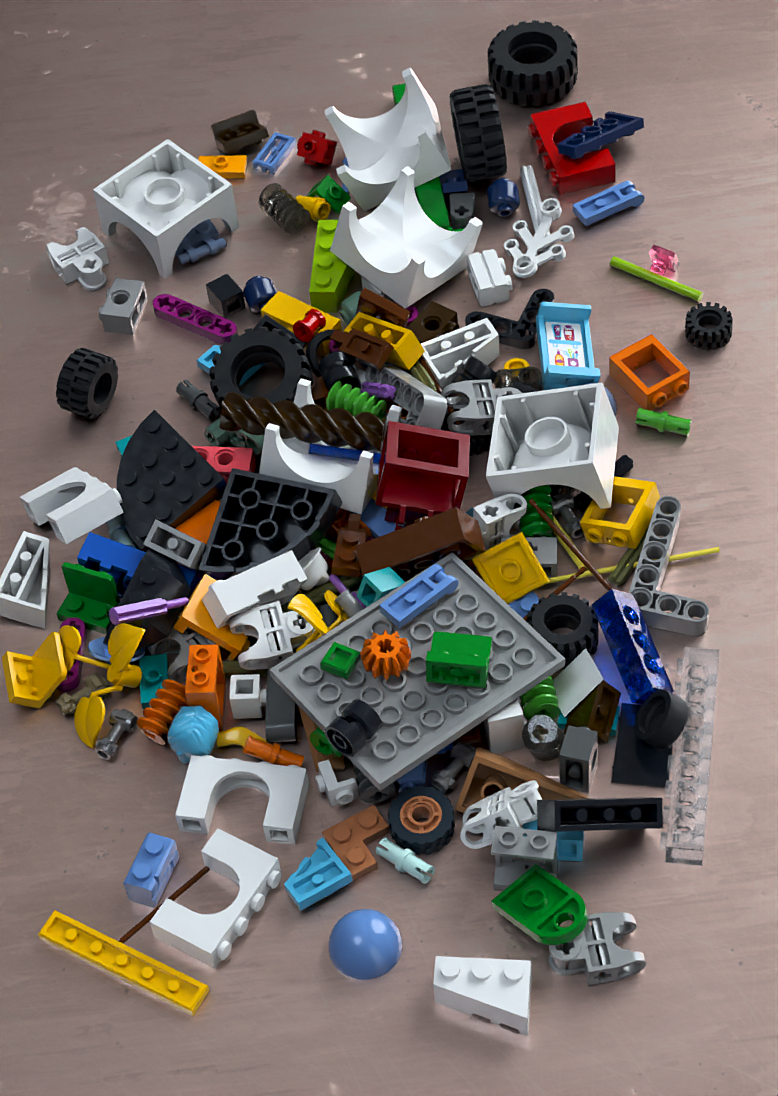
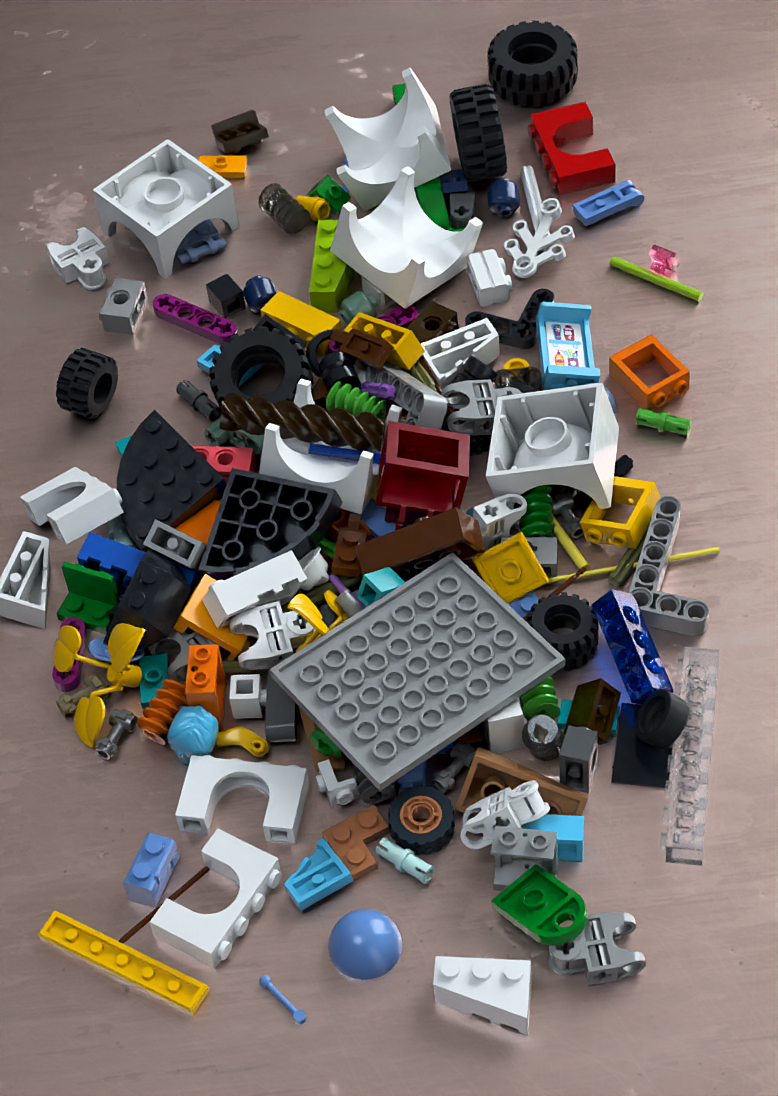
yellow bracket [2,631,67,709] -> none
medium lavender axle [109,597,189,625] -> none
orange pin [242,735,304,767] -> none
medium blue tile [252,132,296,175] -> none
red bush [293,309,326,342] -> none
red brick [297,129,338,166] -> none
green tile [320,642,361,680] -> none
black wheel [325,699,382,757] -> none
reddish brown plate [356,287,410,328] -> none
orange gear [360,629,411,681] -> none
medium blue plate [379,564,459,629] -> none
green bracket [426,631,492,688] -> none
reddish brown piece [528,499,621,601] -> none
black brick [537,797,663,832] -> none
white sticker [553,648,604,717] -> none
dark blue wing [558,111,644,159] -> none
black tyre [685,302,733,350] -> none
none -> medium blue hinge [259,975,306,1024]

